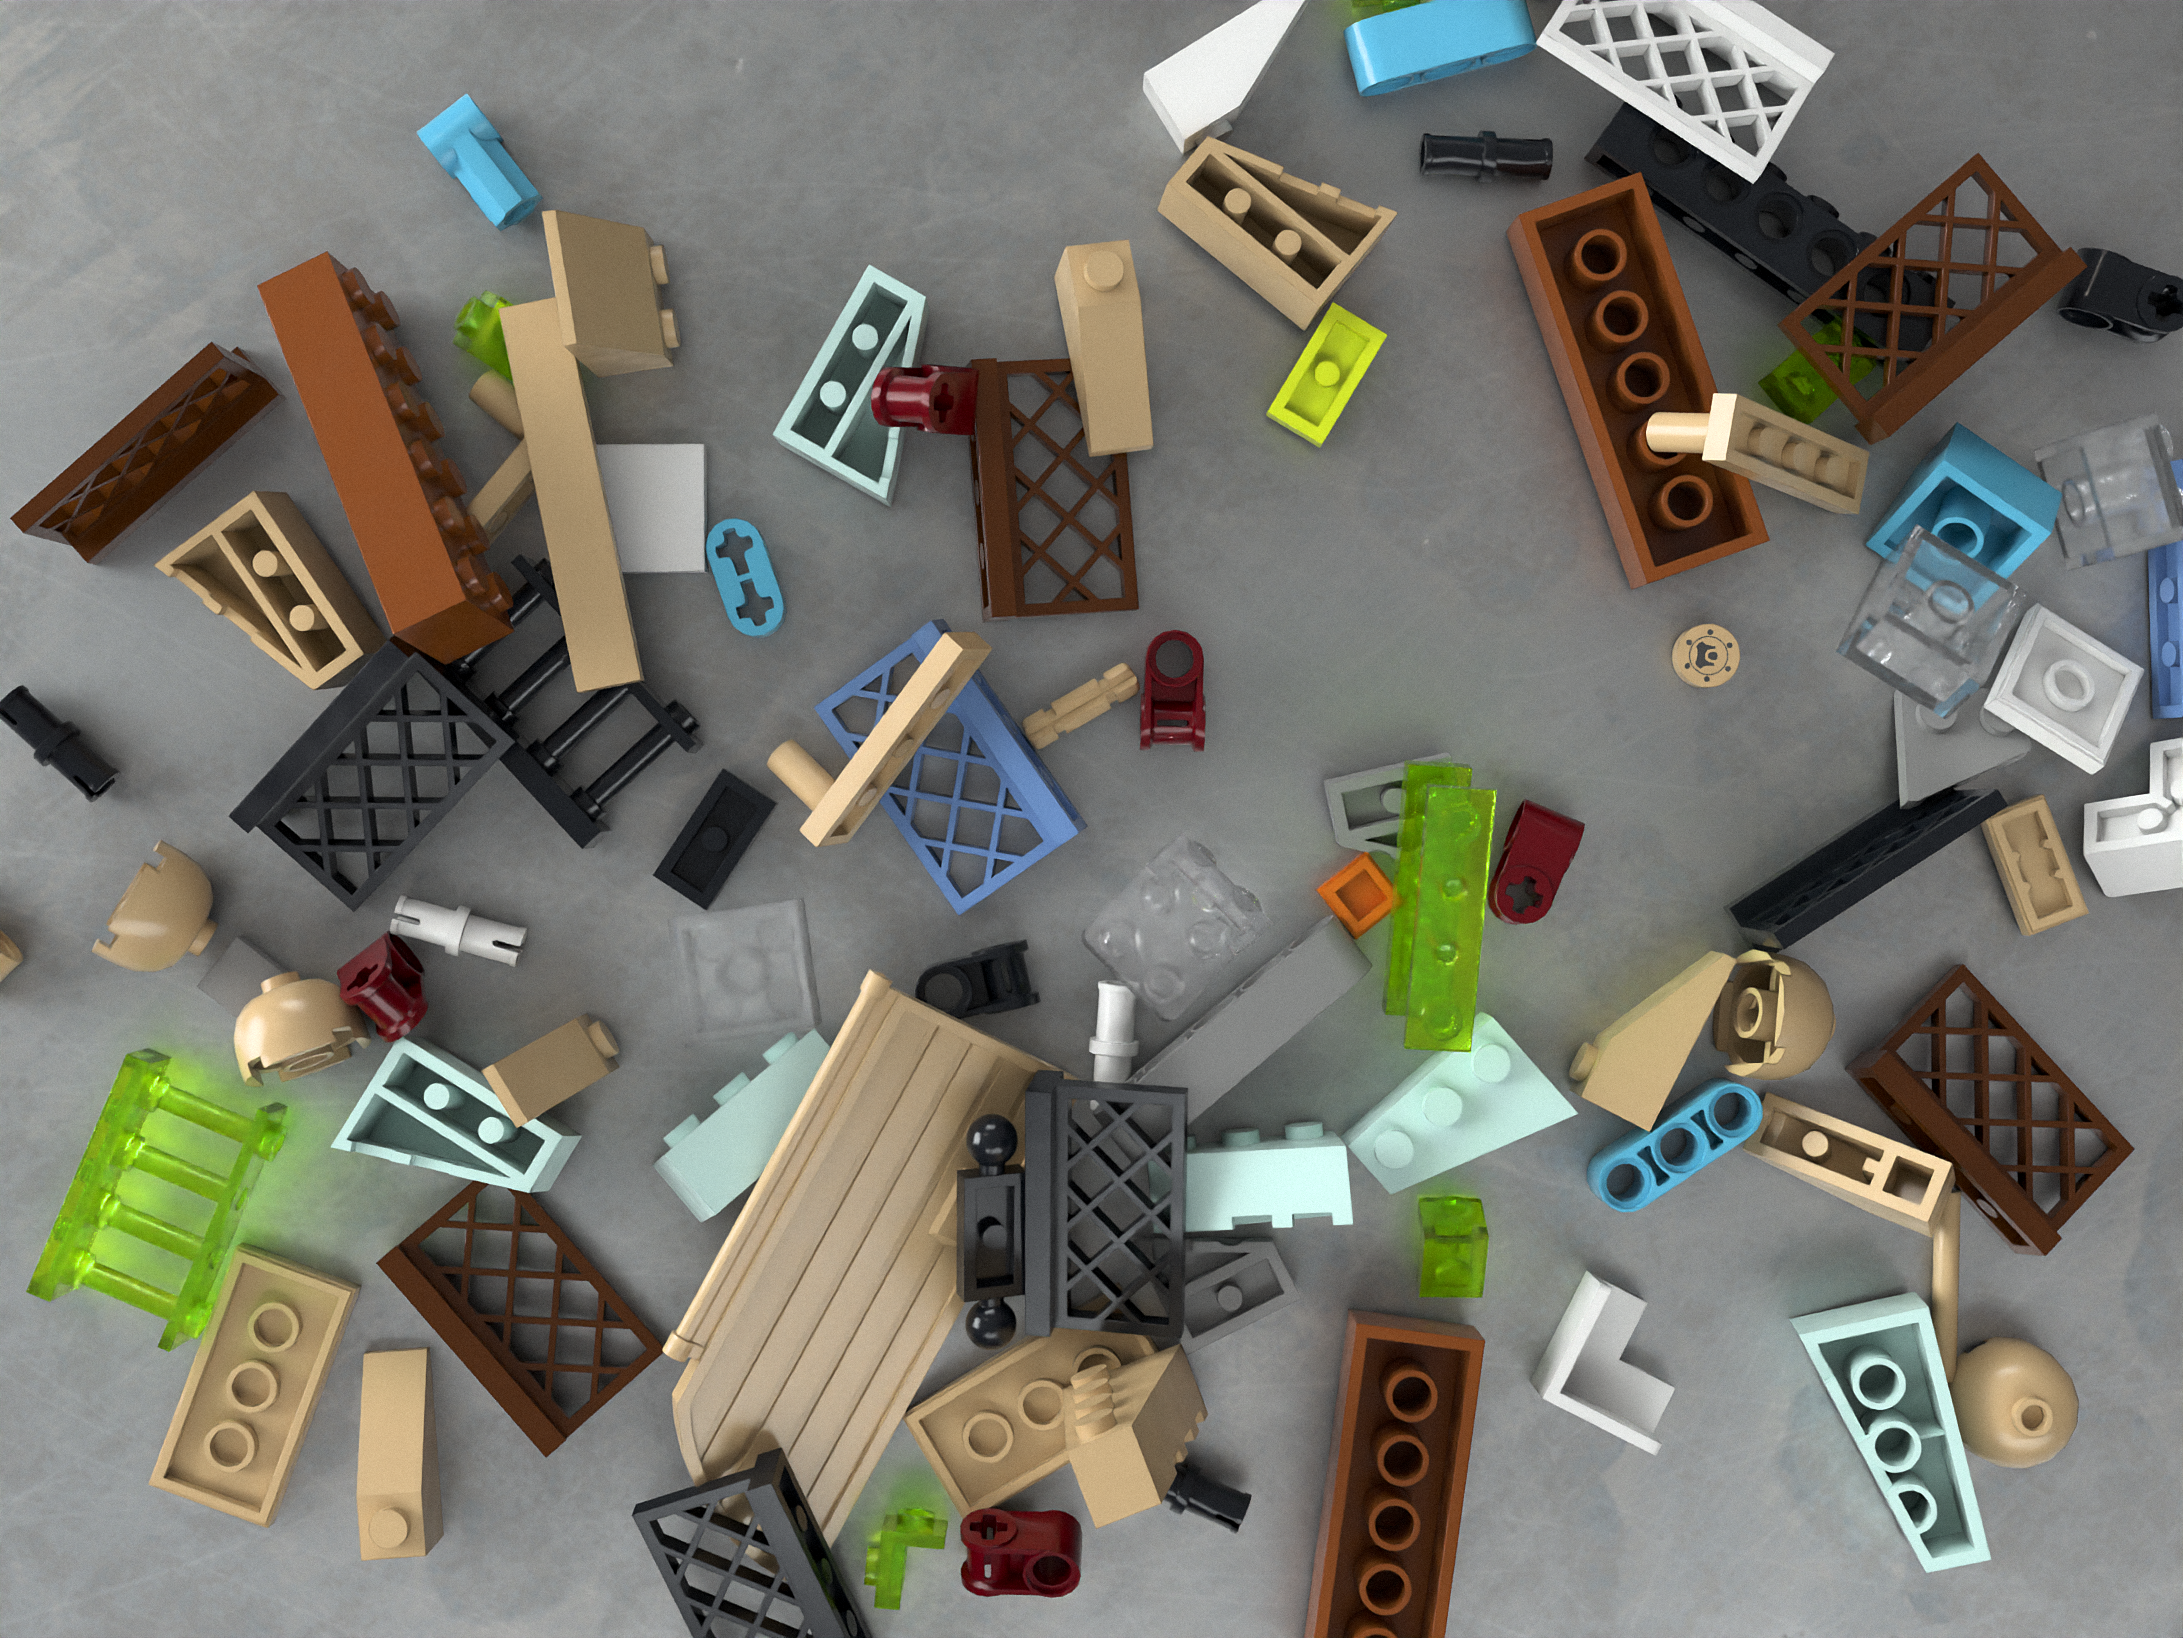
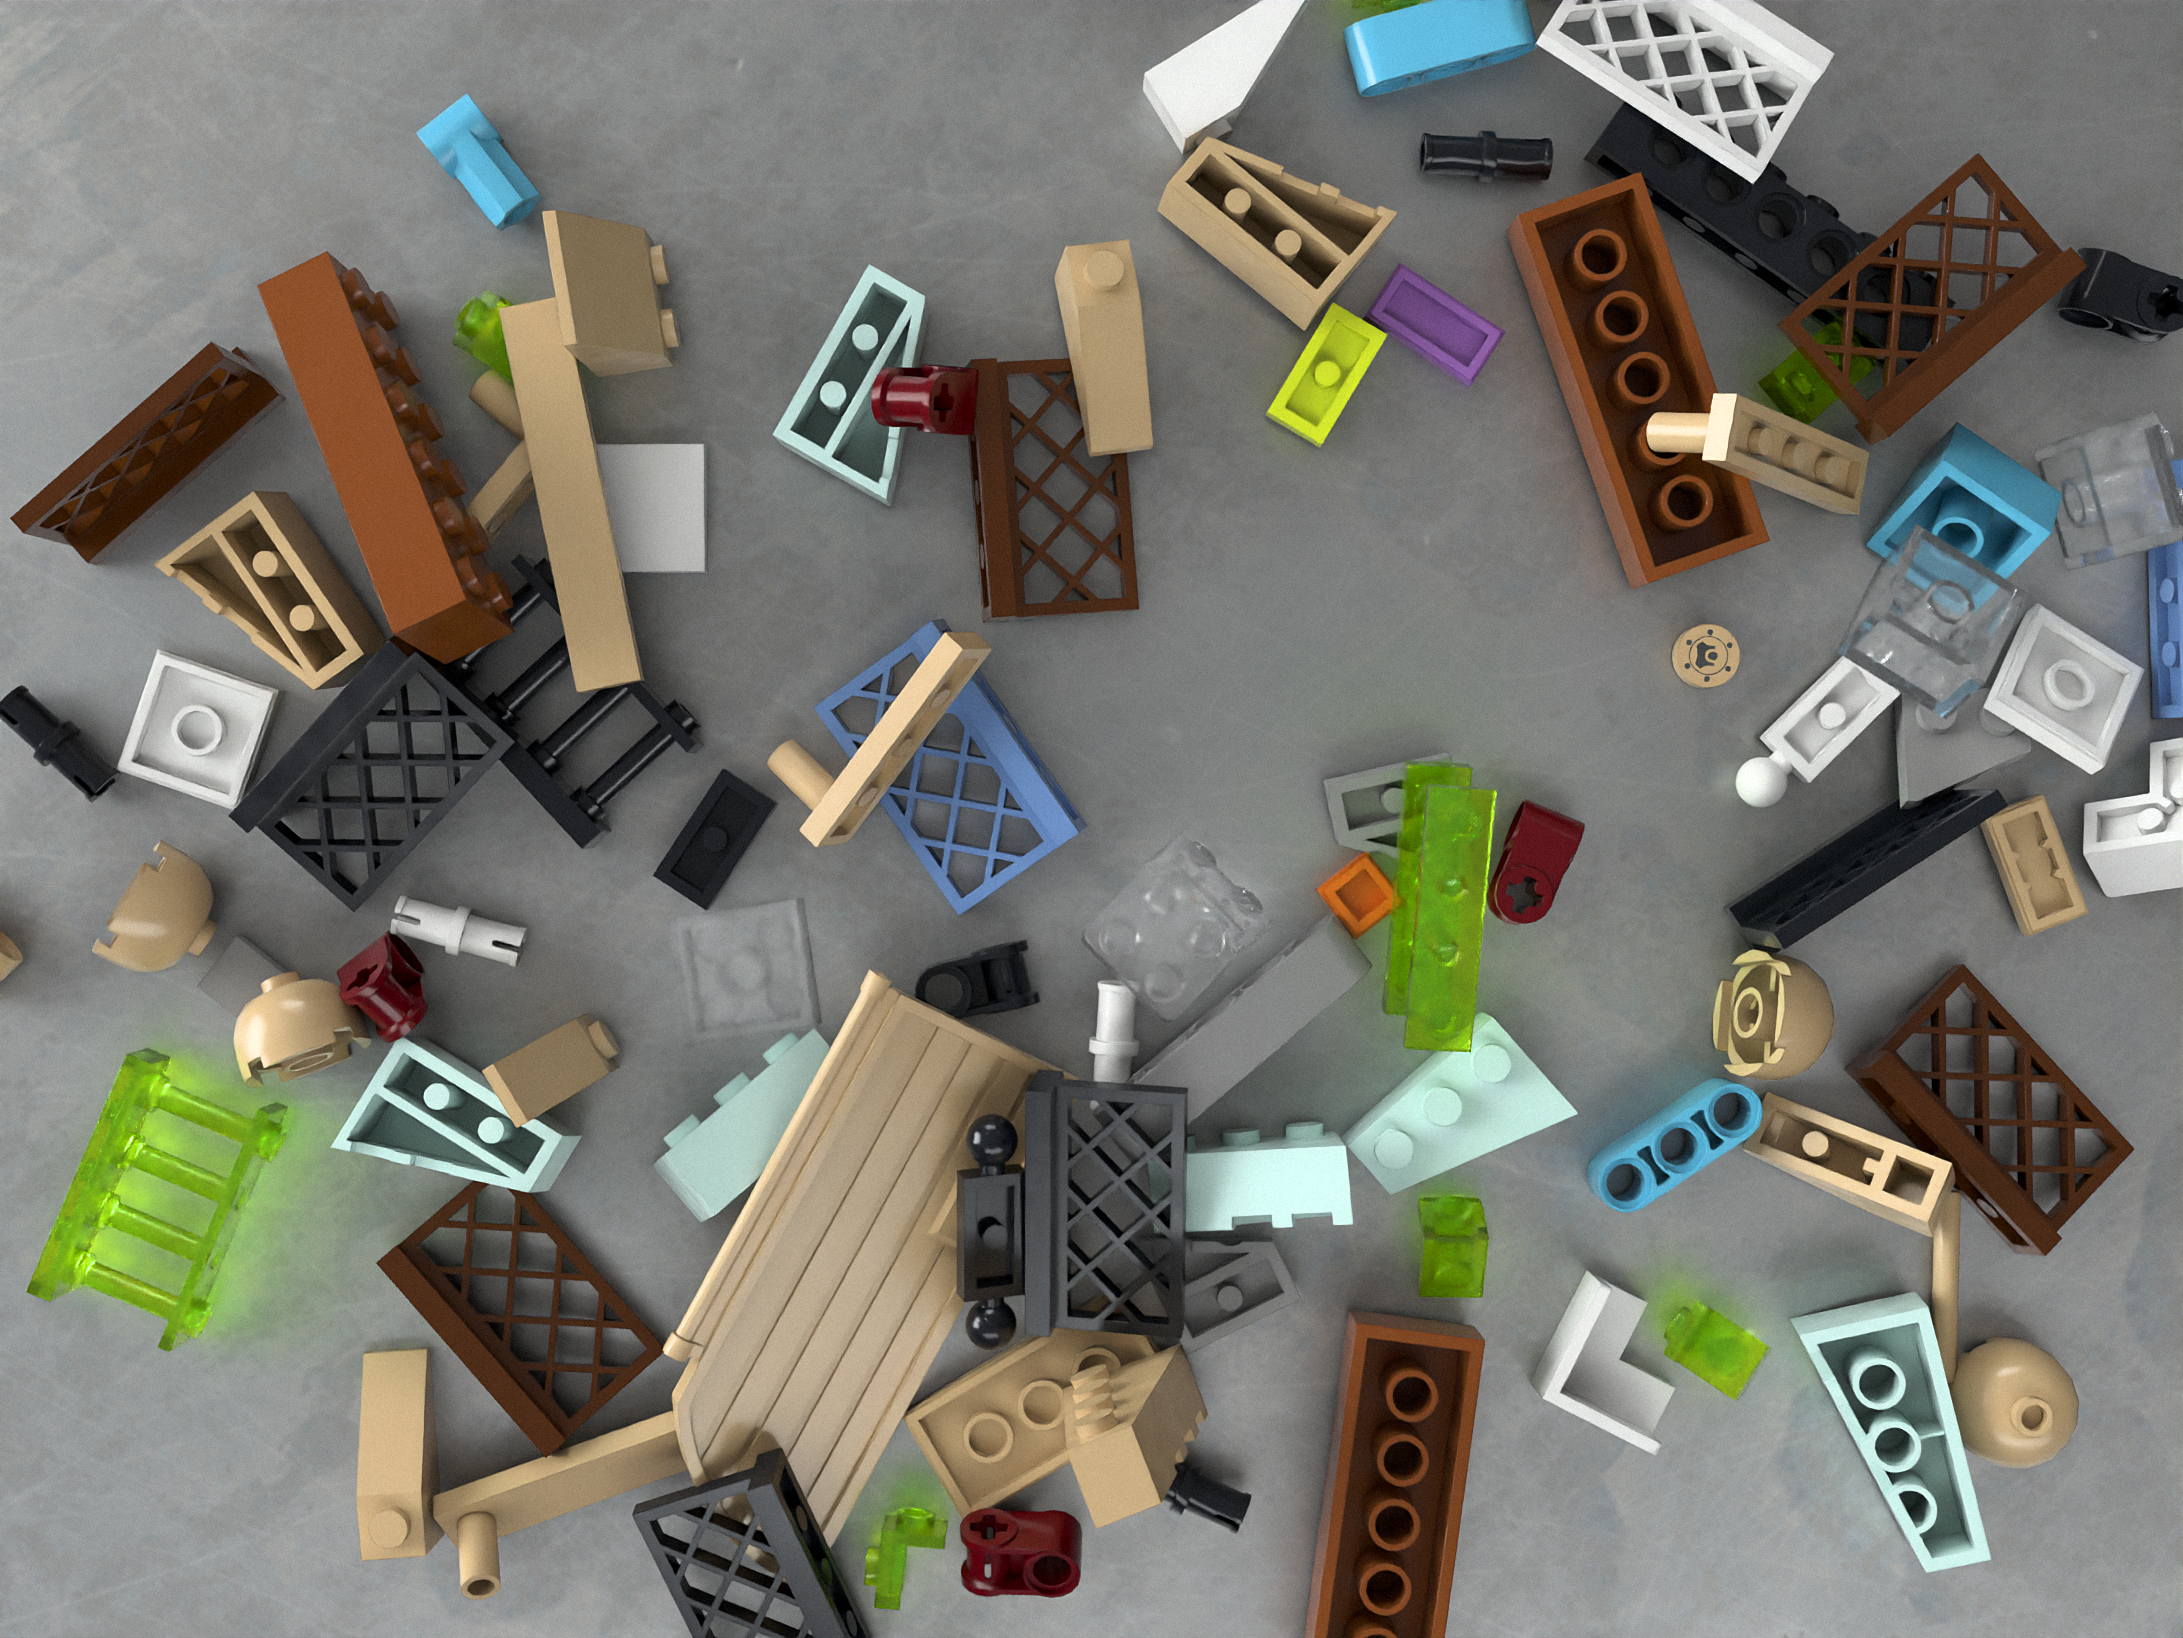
tan tile [148,1242,362,1528] -> none
medium azure beam [706,518,787,638] -> none
tan axle [1021,663,1141,749] -> none
dark red piece [1140,630,1206,752] -> none
tan slope [1569,951,1737,1132] -> none
none -> white tile [116,649,285,810]
none -> tan piece [432,1410,688,1600]
none -> medium lavender tile [1363,263,1506,388]
none -> clear neon green bracket [1663,1301,1773,1402]
none -> white plate [1735,648,1901,808]

